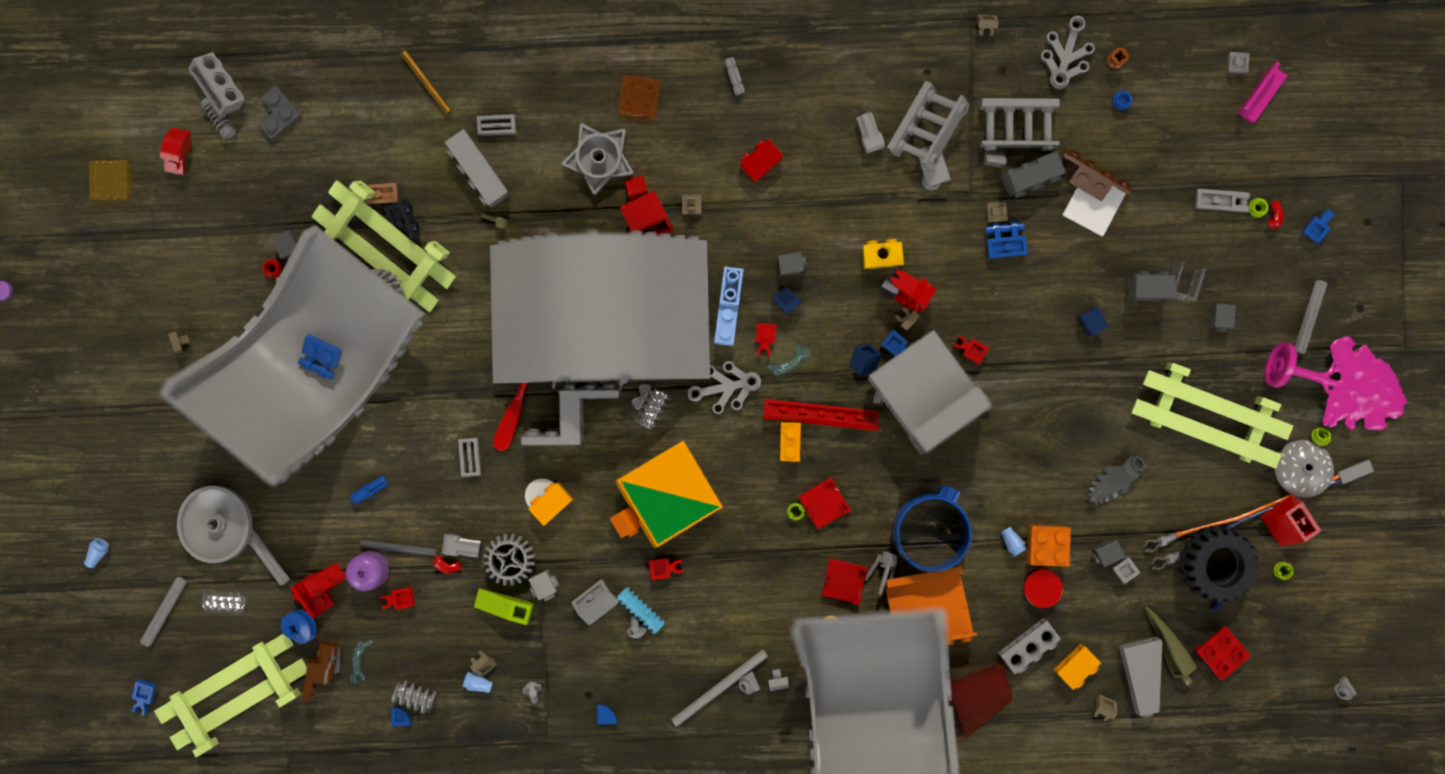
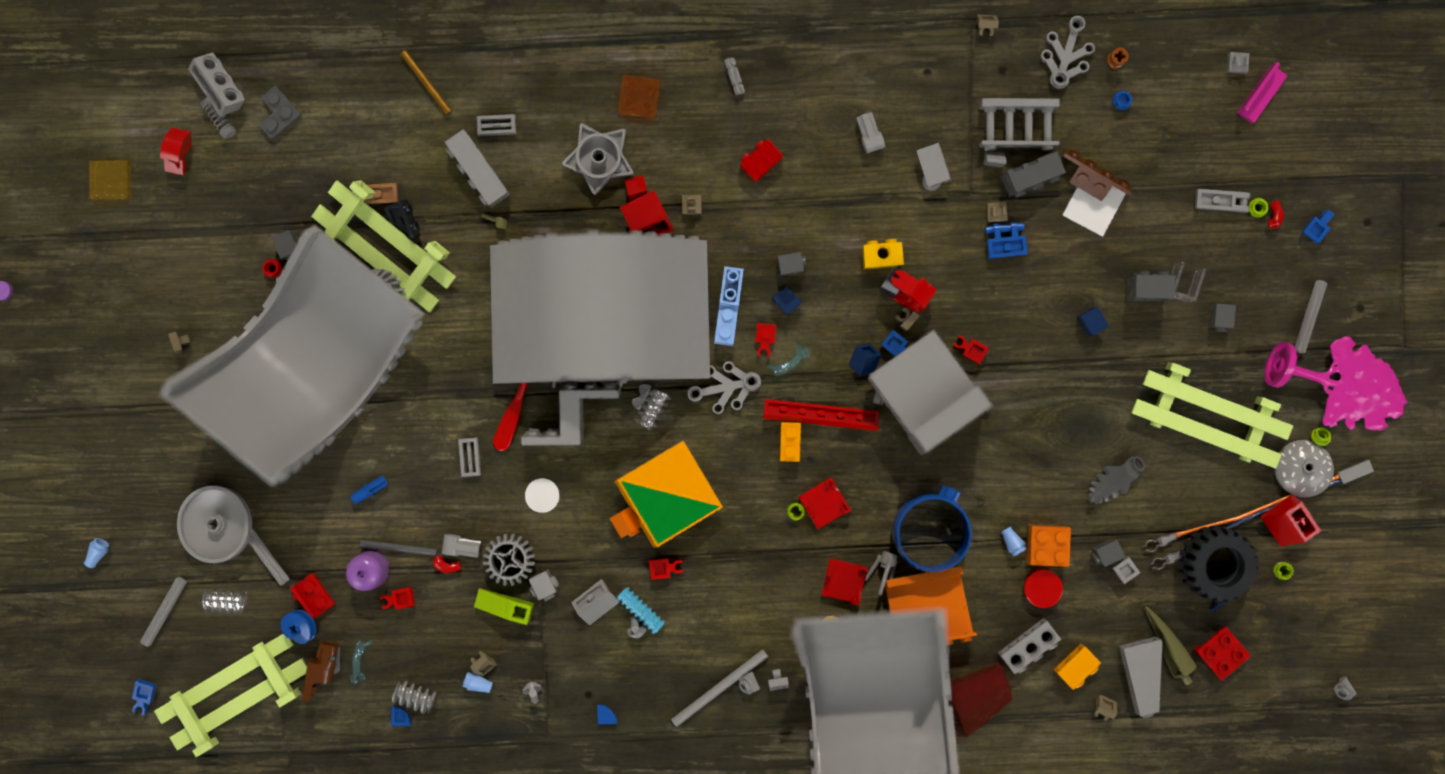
blue plate [298,334,343,380] -> none
red brick [300,562,346,601] -> none
light orange brick [528,482,574,526] -> none
light grey fence [887,81,969,171] -> none

